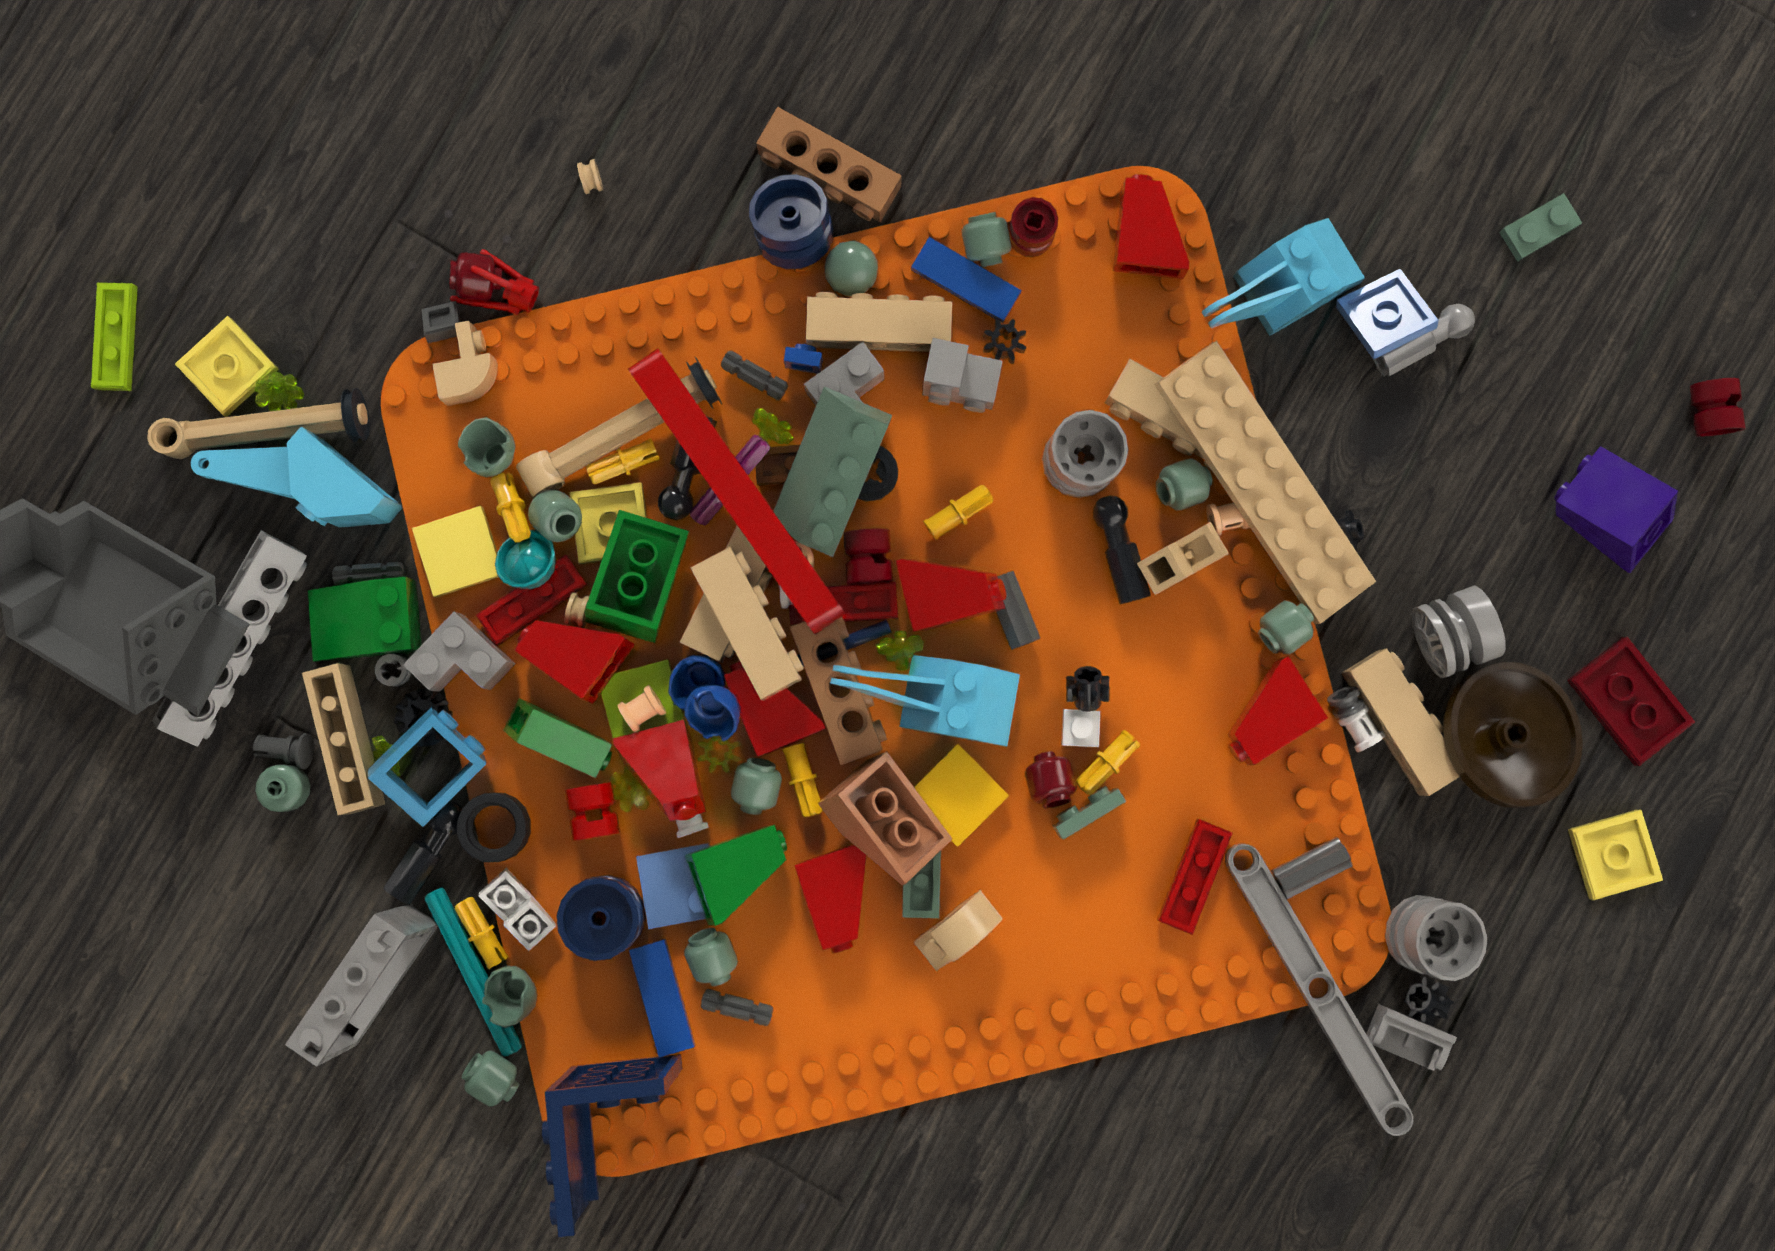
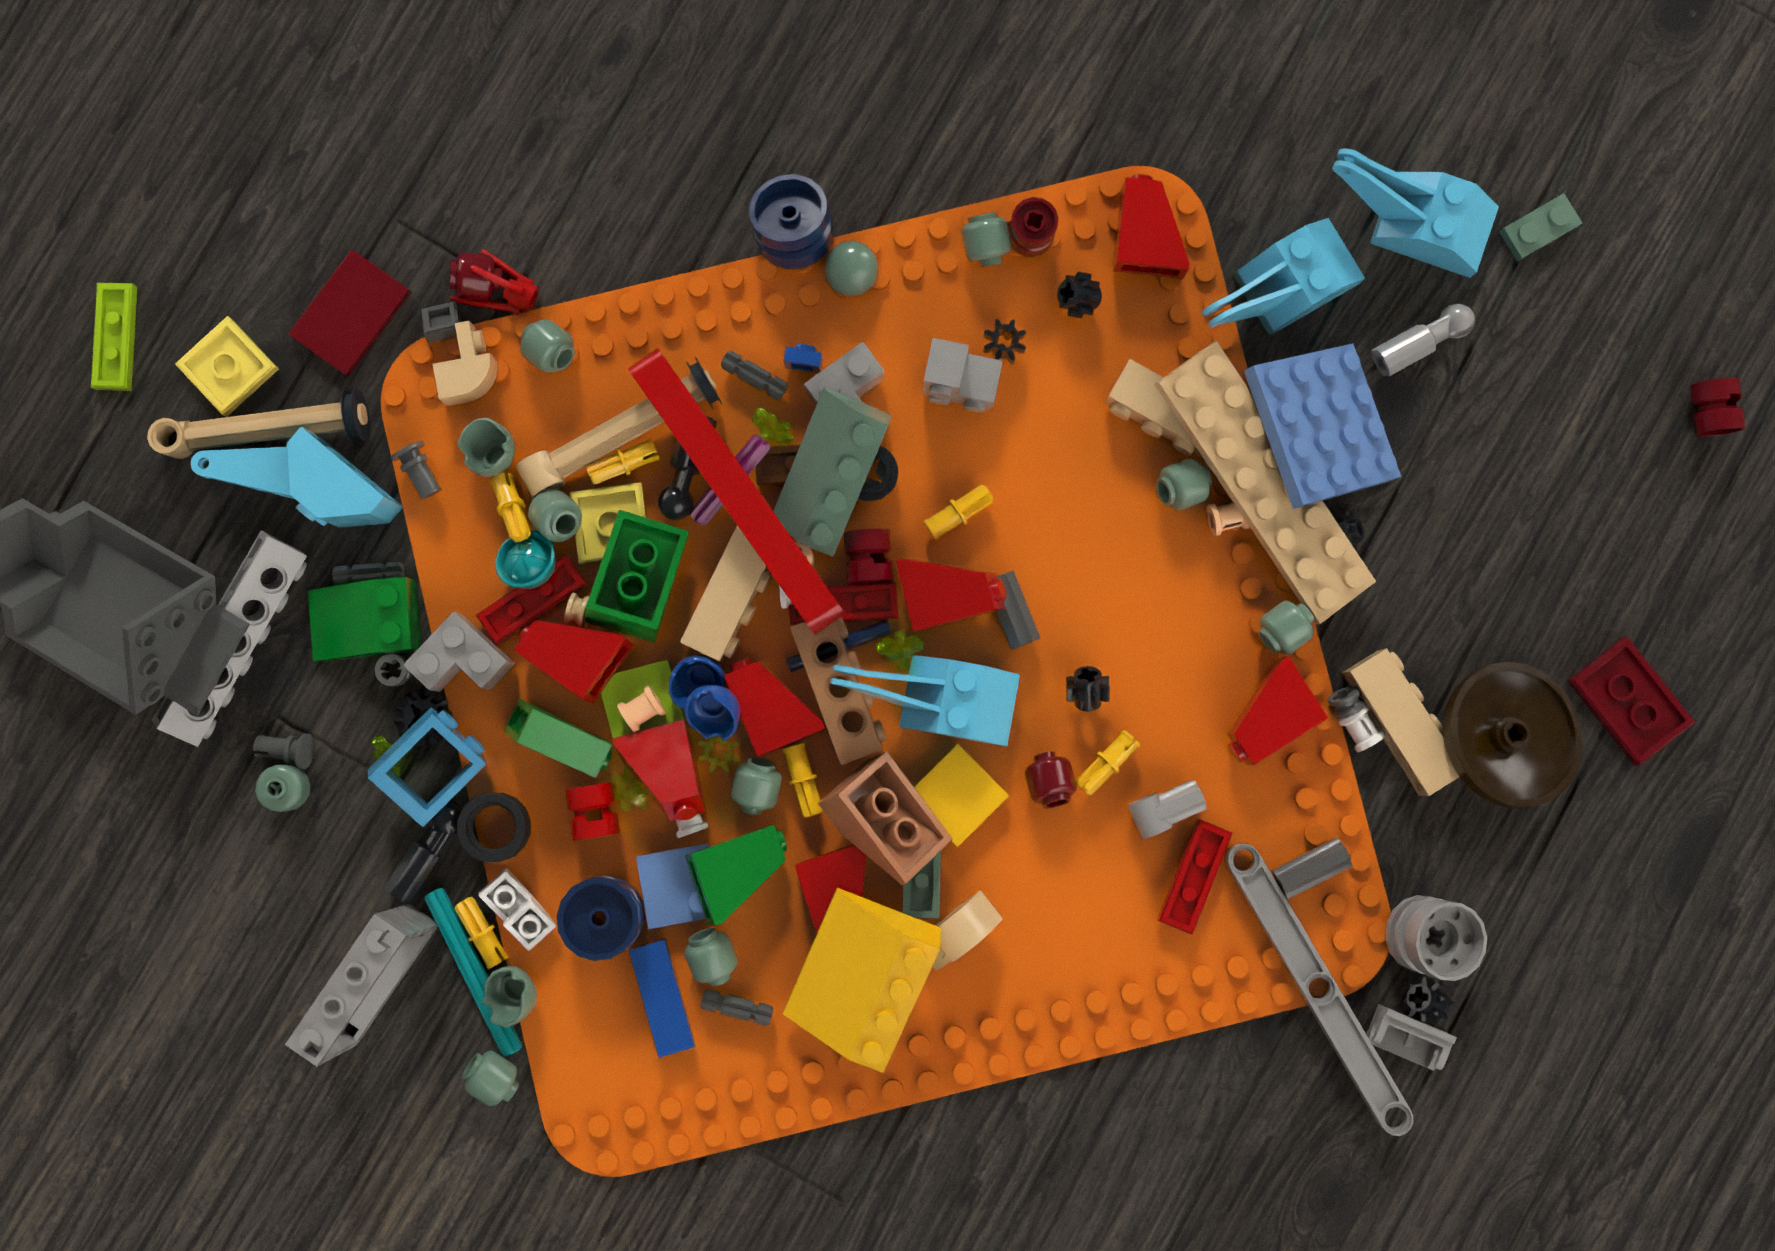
clear neon green plant [255,372,304,411] -> none
tan brick [302,663,385,815] -> none
light yellow tile [412,506,499,598] -> none
dark blue bracket [542,1054,683,1237] -> none
tan bush [577,159,603,195] -> none
tan brick [691,547,804,701] -> none
medium nougat brick [756,107,902,222] -> none
tan brick [806,292,952,352] -> none
blue tile [911,237,1022,324] -> none
light grey wheel [1042,410,1128,498] -> none
sand green plate [1053,786,1126,840] -> none
white plate [1061,709,1101,747] -> none
black piece [1093,495,1151,604] -> none
tan brick [1137,522,1229,595] -> none
plate [1336,269,1439,359] -> none
light grey wheel [1411,585,1506,678] -> none
dark purple slope [1554,446,1678,573] -> none
light yellow tile [1568,810,1663,900] -> none
none -> dark red tile [288,249,412,377]
none -> dark grey pin [391,441,442,500]
none -> sand green head [520,319,575,373]
none -> yellow slope [783,888,941,1073]
none -> black gear [1057,272,1102,318]
none -> light grey piece [1127,780,1207,839]
none -> medium blue plate [1244,343,1401,509]
none -> medium azure slope [1333,148,1499,278]

